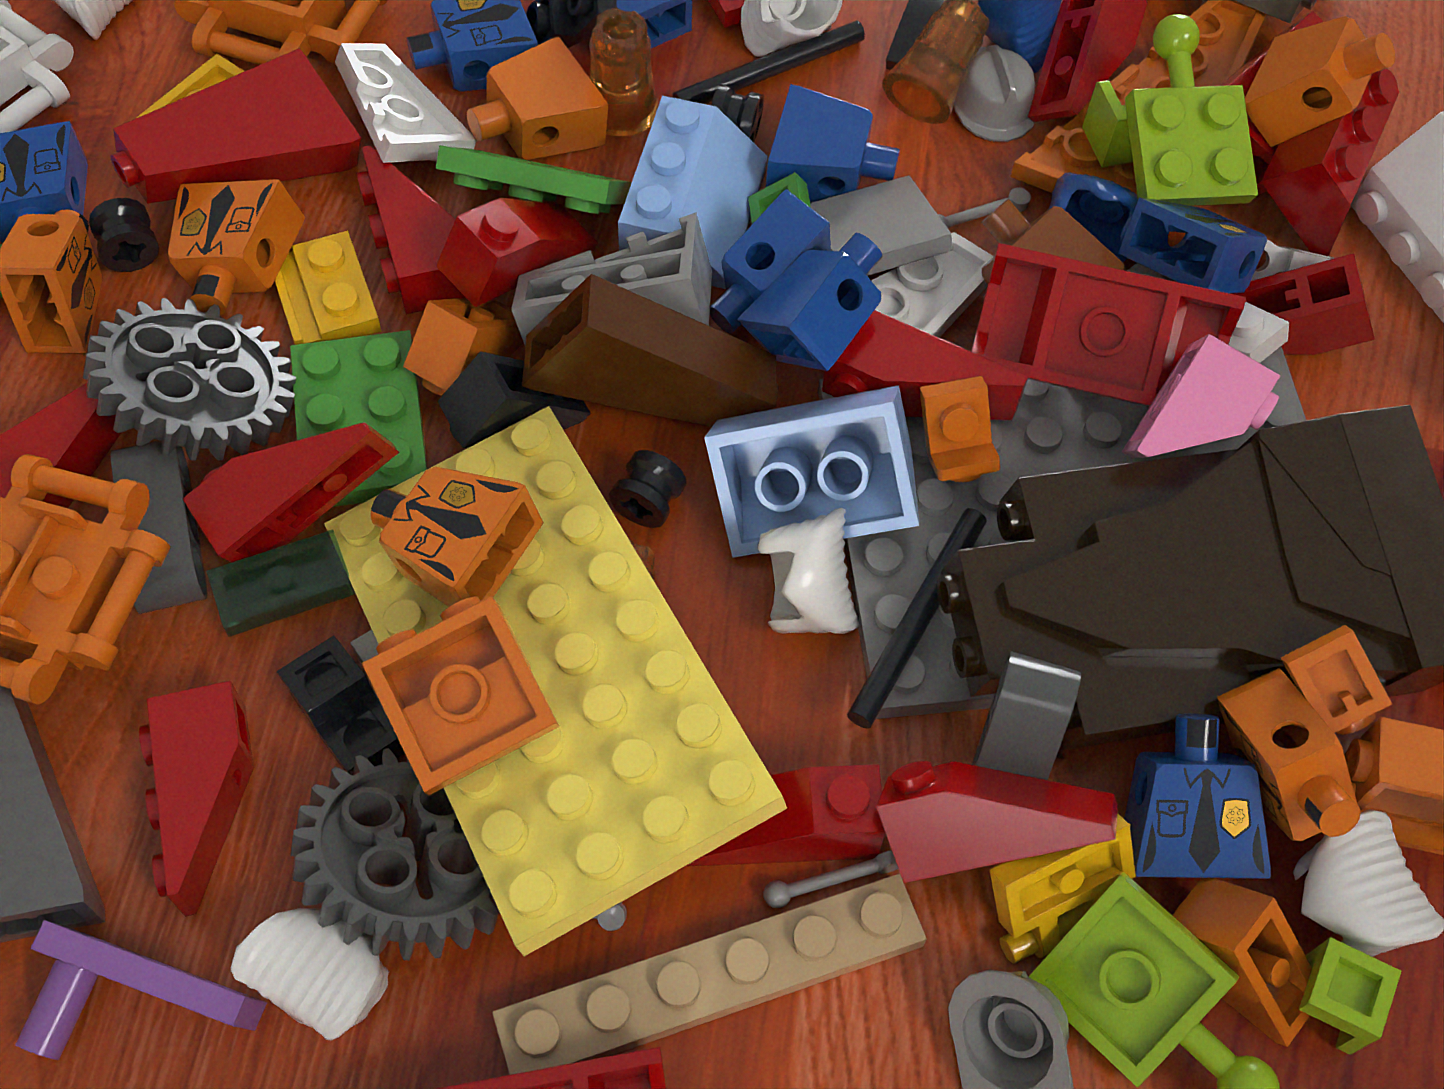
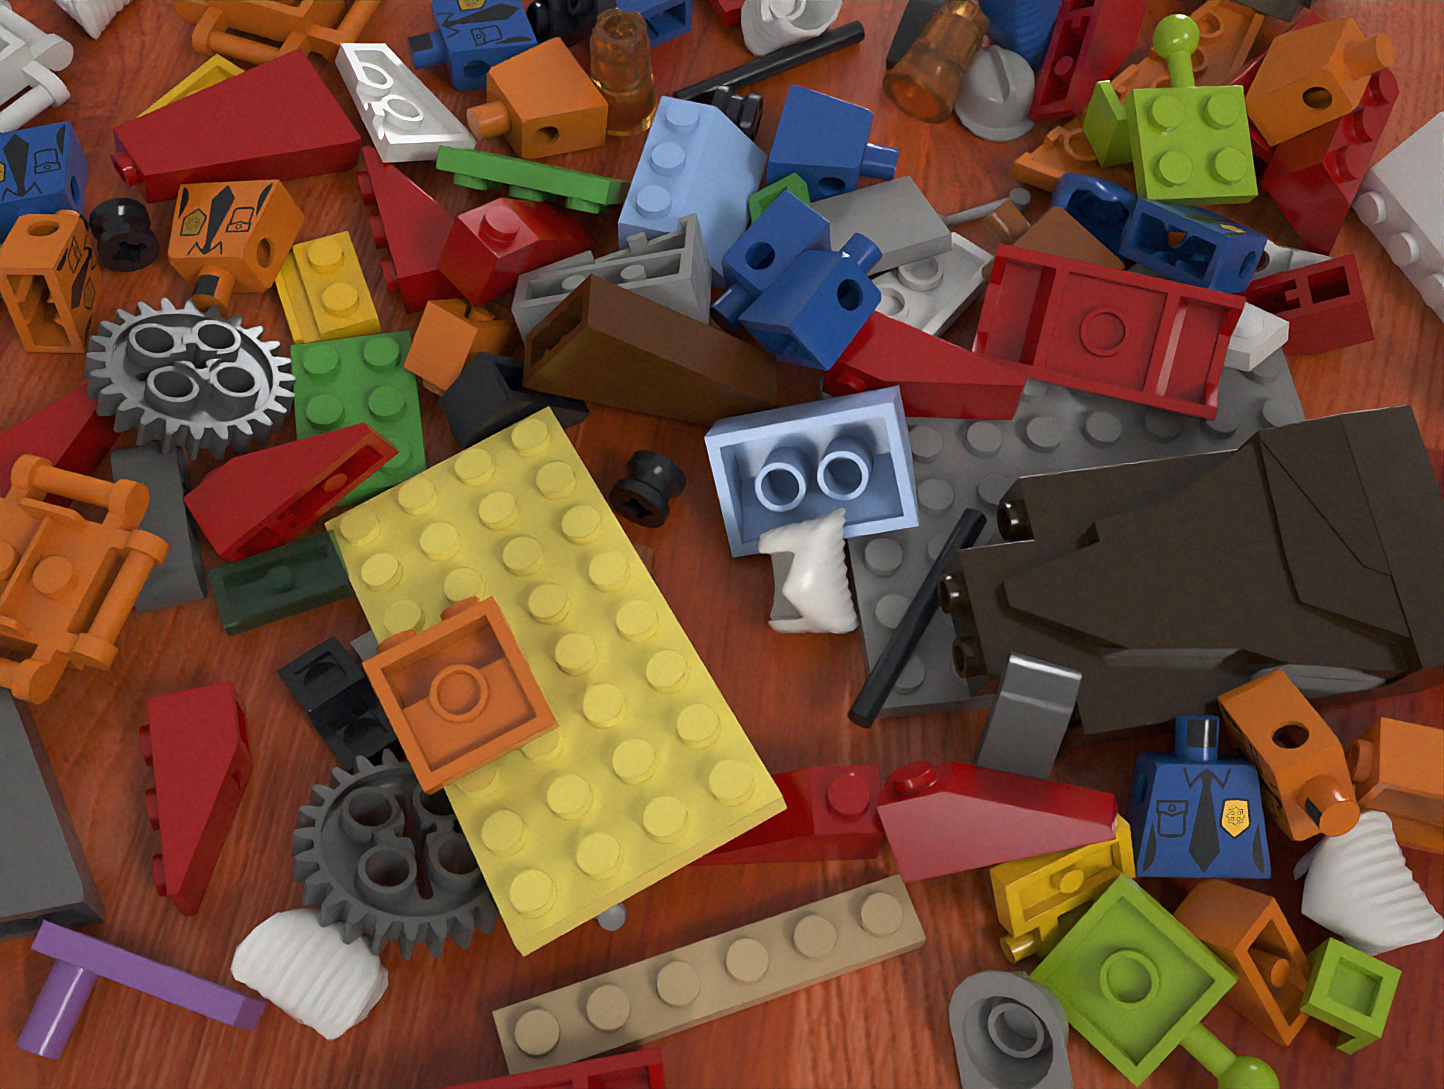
orange torso [371,467,544,607] -> none
light grey hinge [763,850,899,908] -> none
orange bracket [920,376,1001,482] -> none
bright pink slope [1122,334,1281,458] -> none
orange bracket [1281,625,1392,735] -> none

